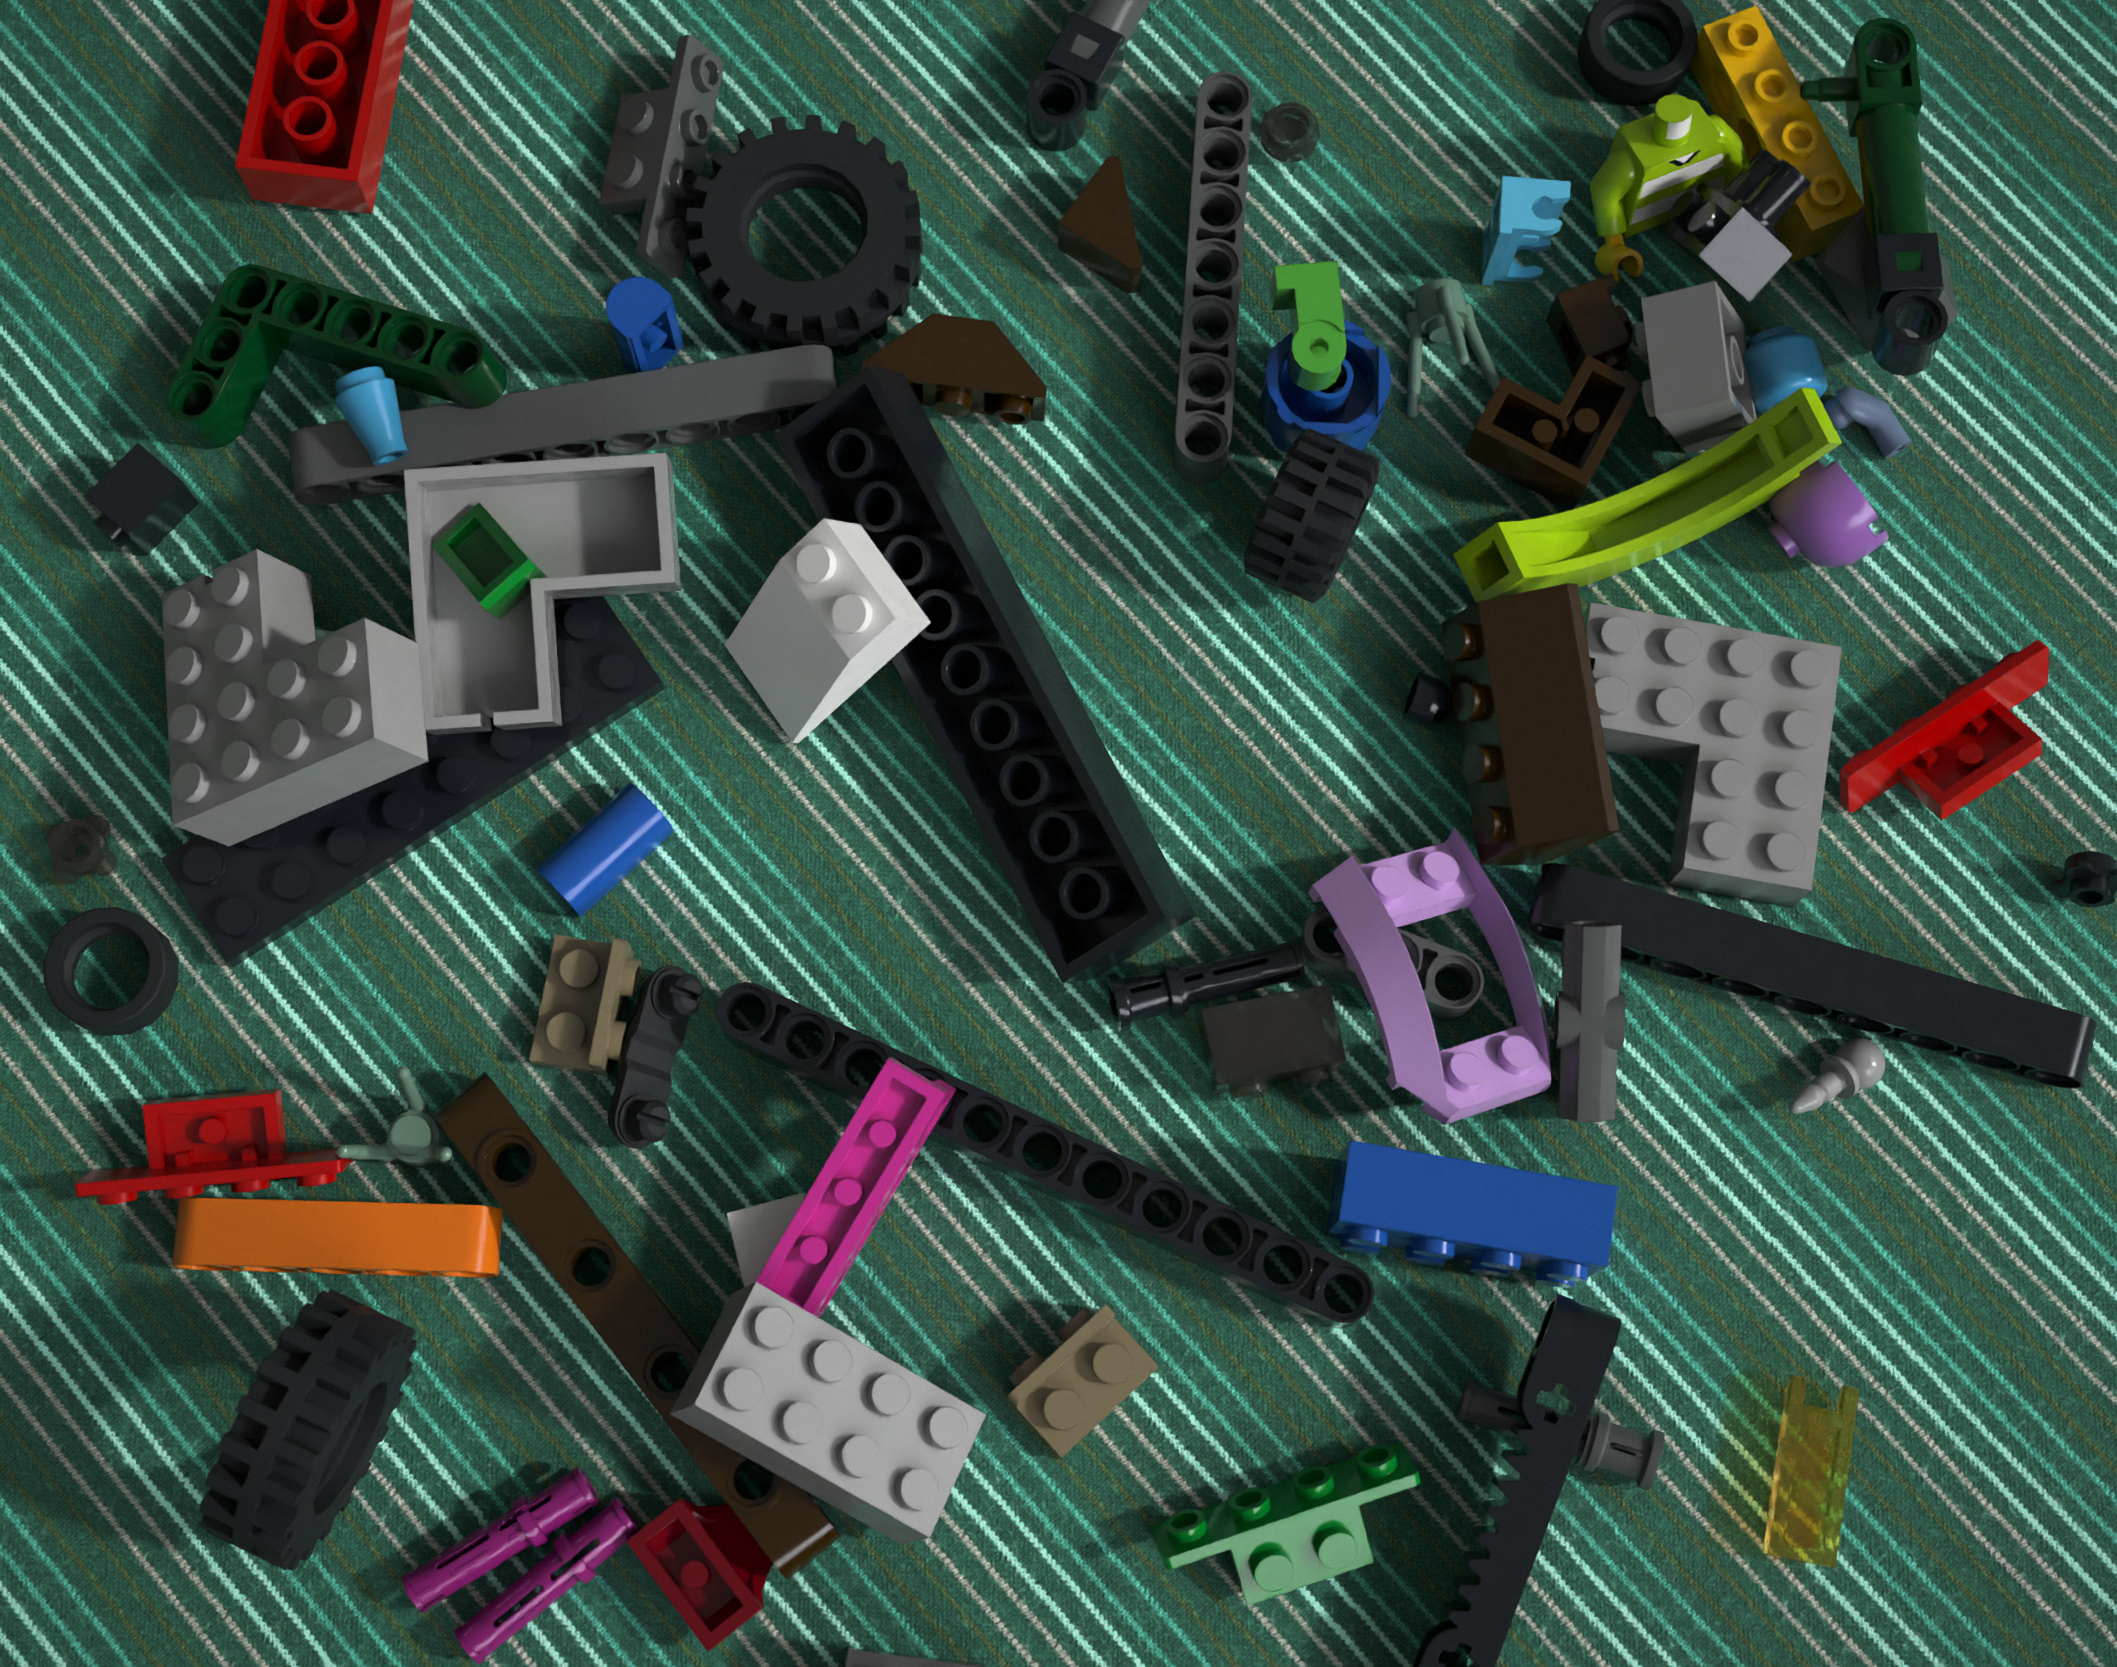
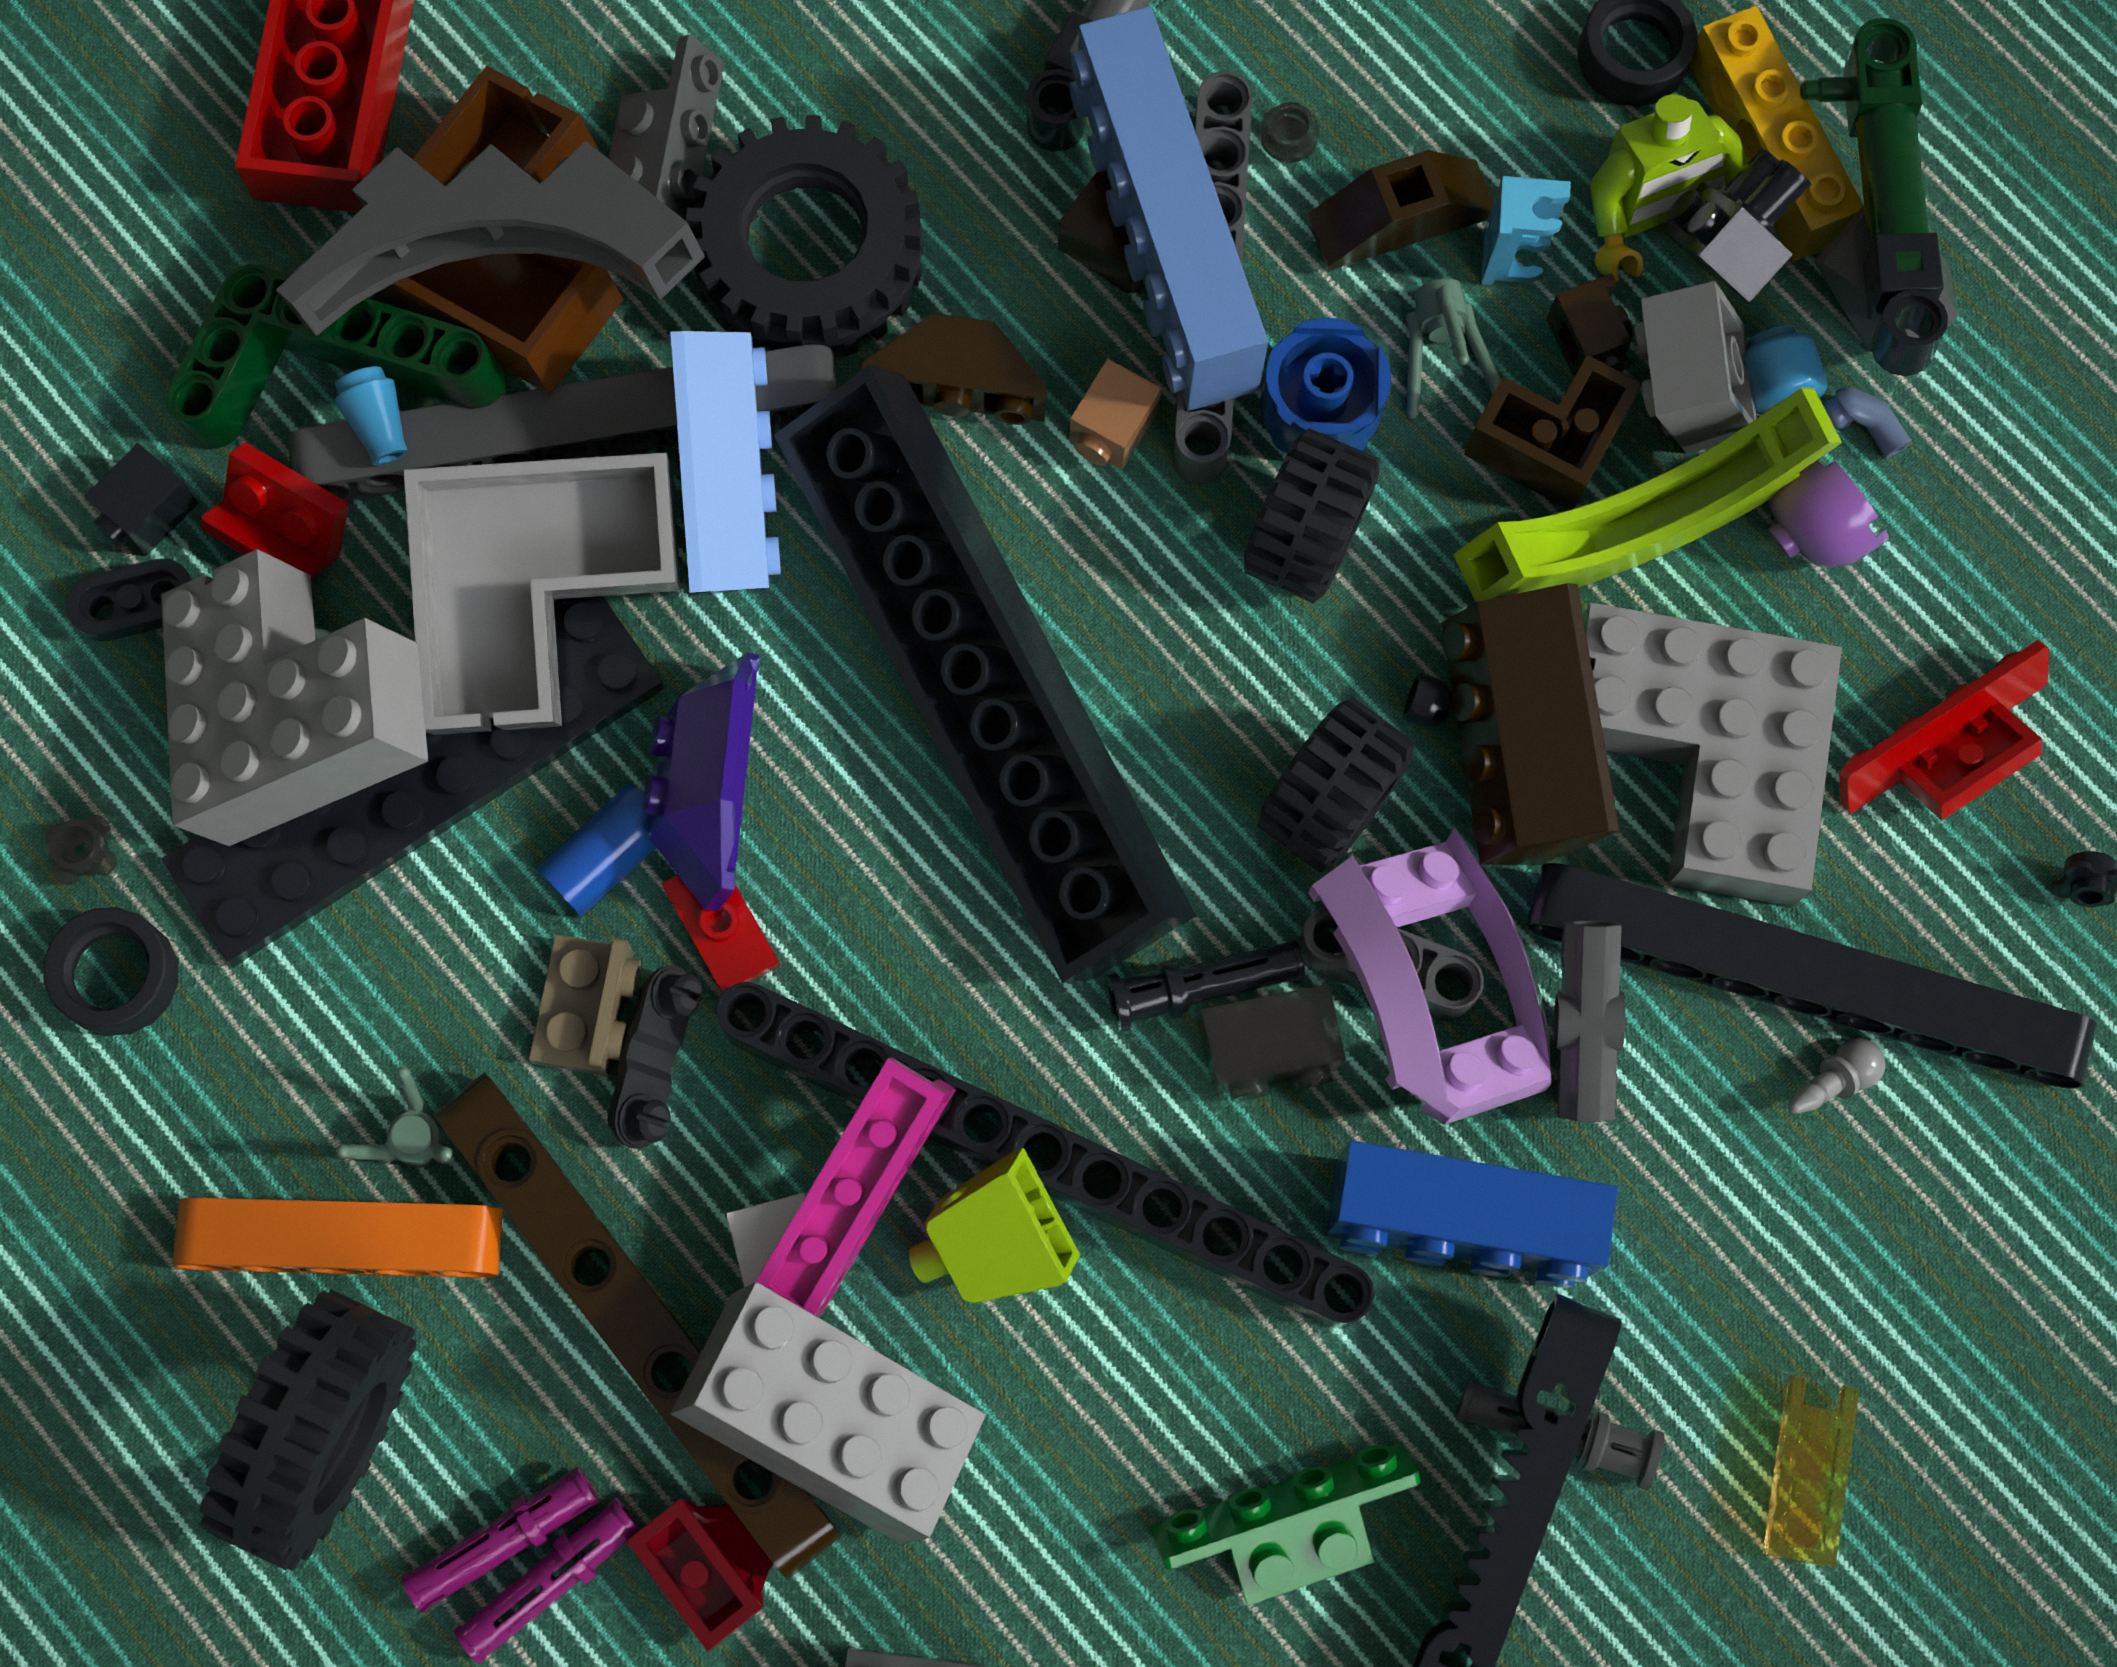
red bracket [74,1089,353,1205] -> none
green slope [432,502,547,620] -> none
blue brick [606,277,684,374] -> none
white slope [725,518,931,743] -> none
dark tan bracket [1007,1304,1159,1459] -> none
bright green leg [1269,261,1347,391] -> none
none -> black plate [66,558,193,642]
none -> red bracket [201,442,349,581]
none -> dark grey arch [276,141,705,336]
none -> reddish brown piece [374,66,624,395]
none -> dark purple wedge [643,652,760,912]
none -> red plate [661,875,780,994]
none -> light blue slope [670,331,781,593]
none -> lime torso [909,1147,1080,1303]
none -> medium blue brick [1069,6,1268,411]
none -> medium nougat brick [1069,359,1161,470]
none -> black tyre [1257,697,1415,873]
none -> dark brown slope [1307,150,1493,271]

